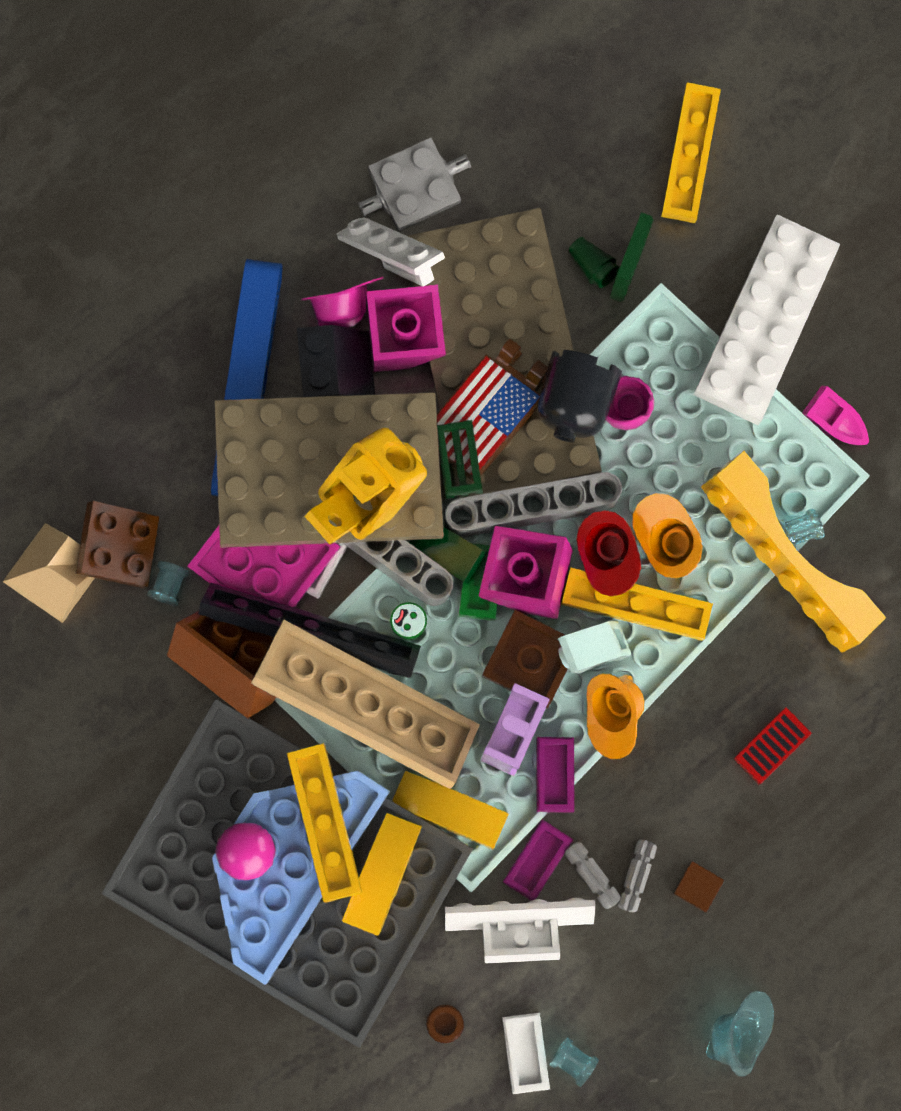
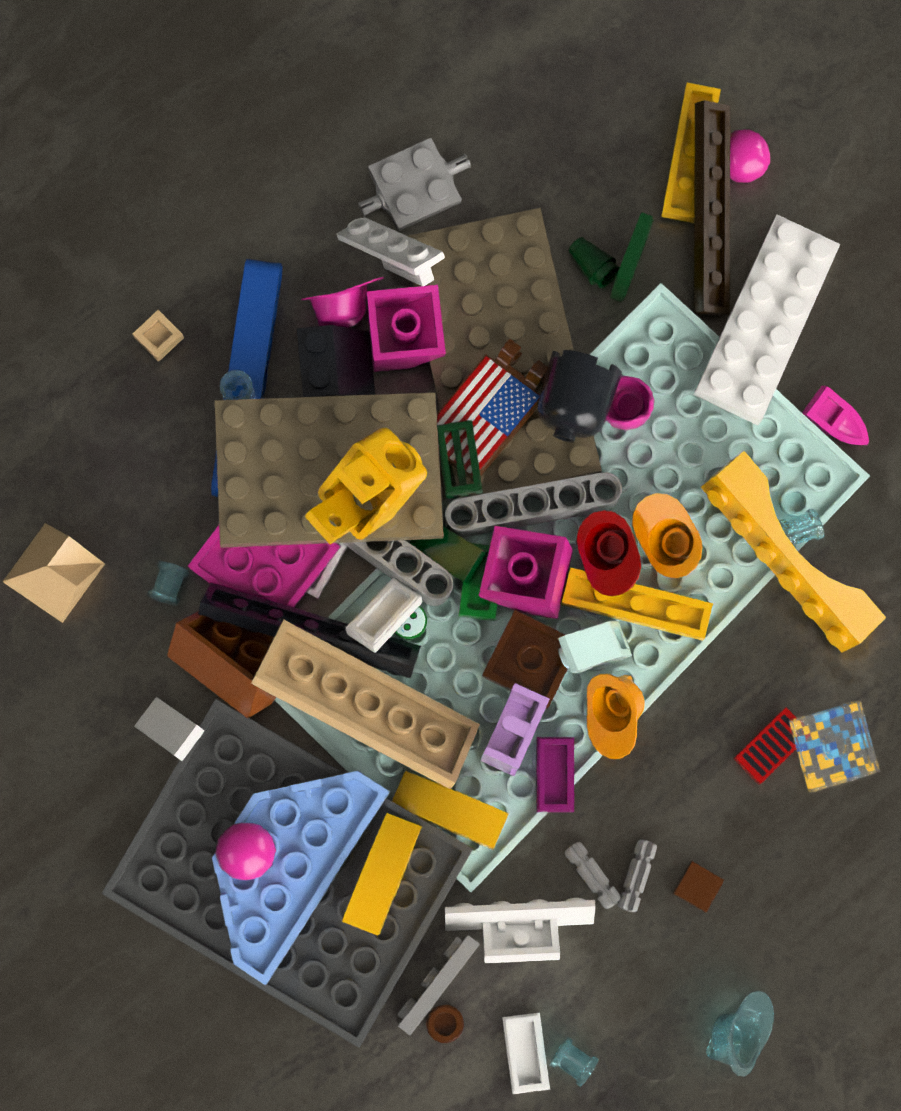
reddish brown plate [76,501,159,588] -> none
yellow plate [287,743,362,903] -> none
magenta tile [502,819,573,901] -> none
none -> tan plate [132,310,184,362]
none -> white tile [134,697,204,761]
none -> clear light blue bush [220,370,255,400]
none -> white tile [346,577,422,653]
none -> light grey plate [397,935,480,1035]
none -> dark brown plate [694,100,730,317]
none -> dark pink hair [730,129,770,183]
none -> clear tile [789,701,880,792]

